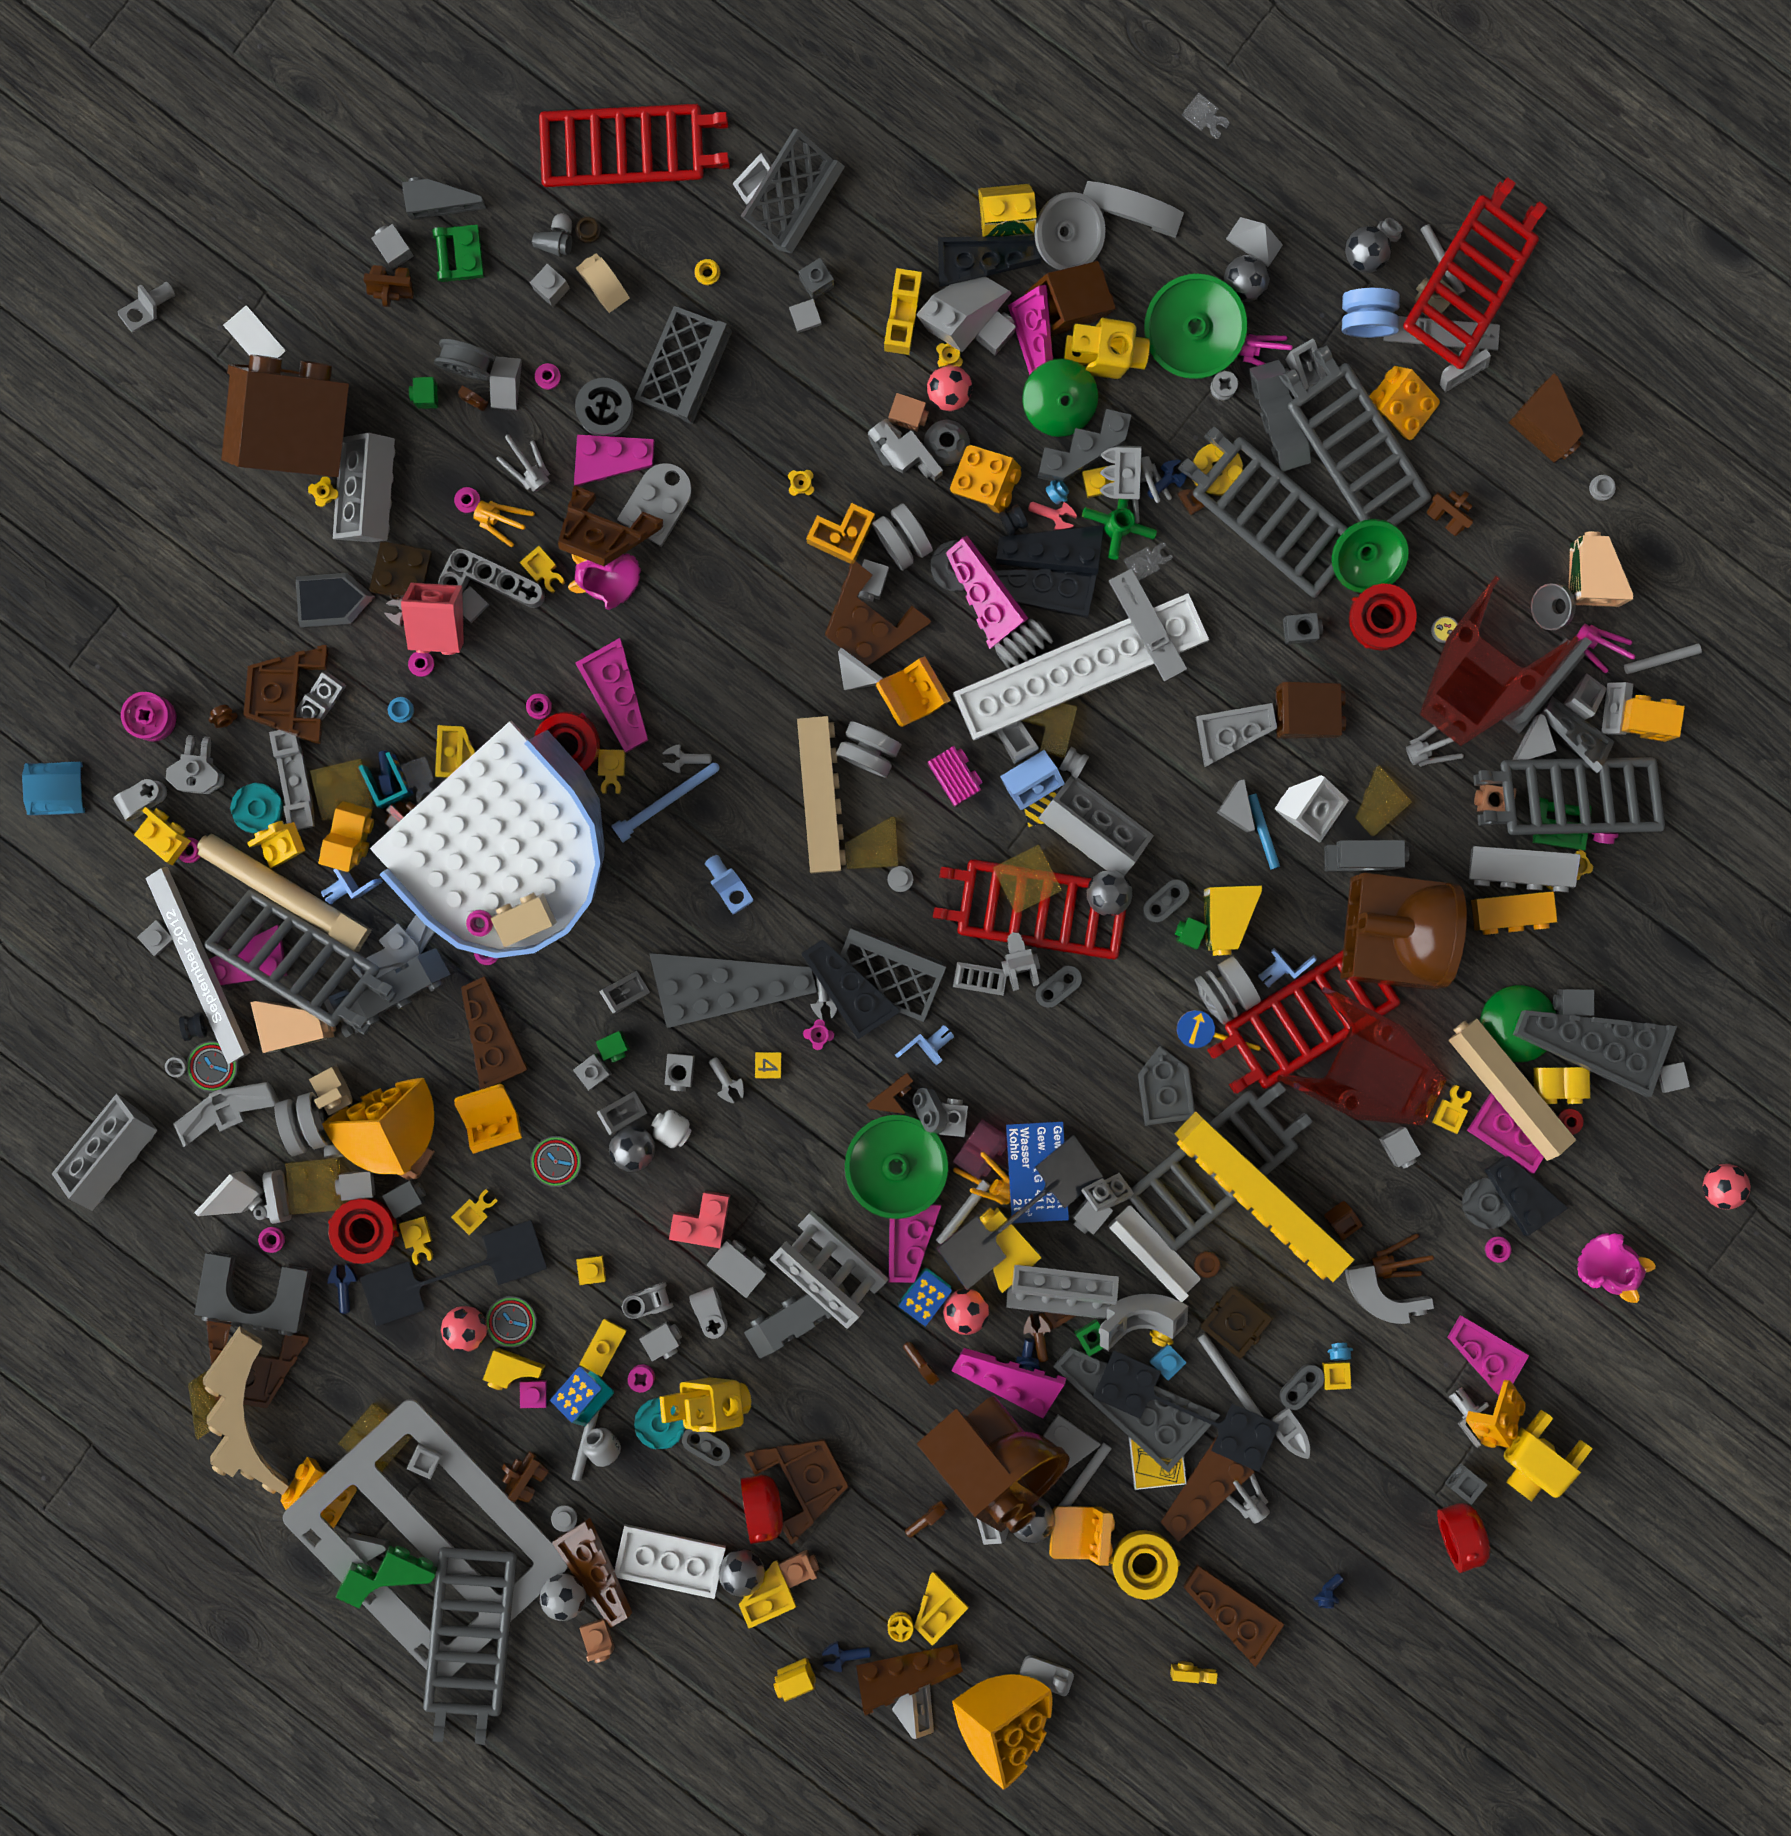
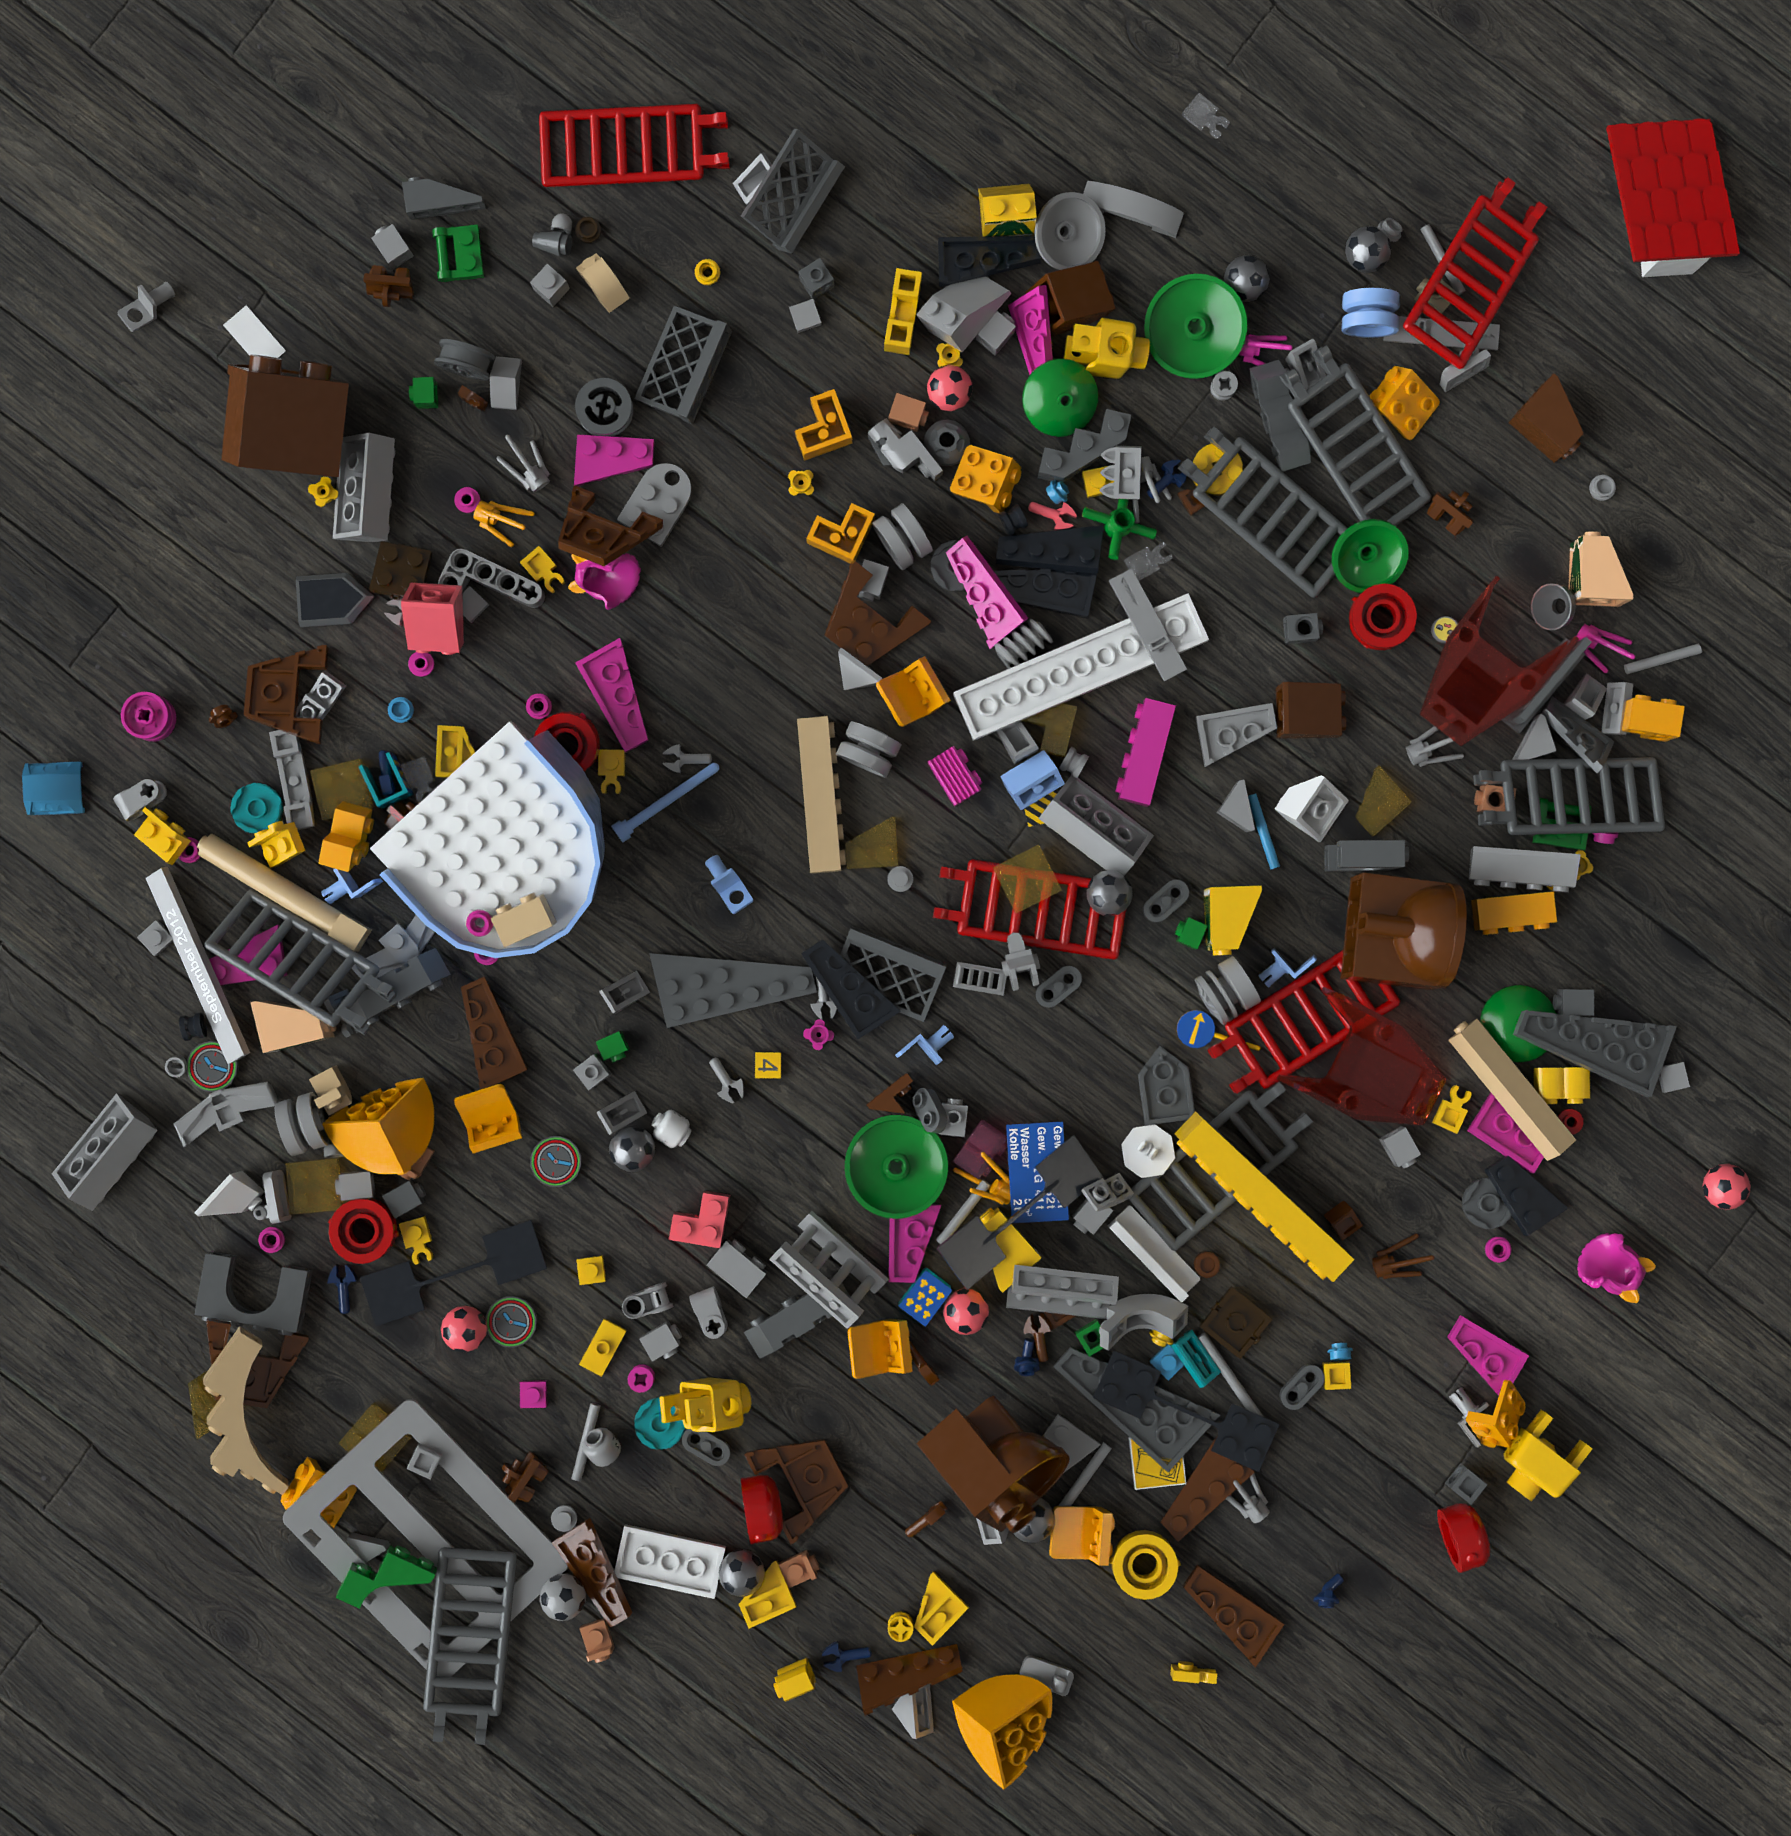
light grey hinge [166,735,224,794] -> none
yellow plate [451,1189,498,1235] -> none
yellow arch [483,1347,545,1390] -> none
dark pink plate [535,363,561,390] -> none
piece [550,1367,614,1426] -> none
light grey brick [664,1053,695,1091] -> none
dark pink wing [952,1348,1066,1418] -> none
light grey slope [1226,217,1283,267] -> none
light grey plate [1270,1408,1310,1459] -> none
light grey arch [1345,1263,1434,1324] -> none
none -> light orange brick [795,389,852,460]
none -> light orange bracket [848,1319,913,1379]
none -> dark pink brick [1115,698,1176,807]
none -> white piece [1121,1124,1175,1178]
none -> teal tile [1171,1330,1221,1388]
none -> red piece [1606,118,1740,277]

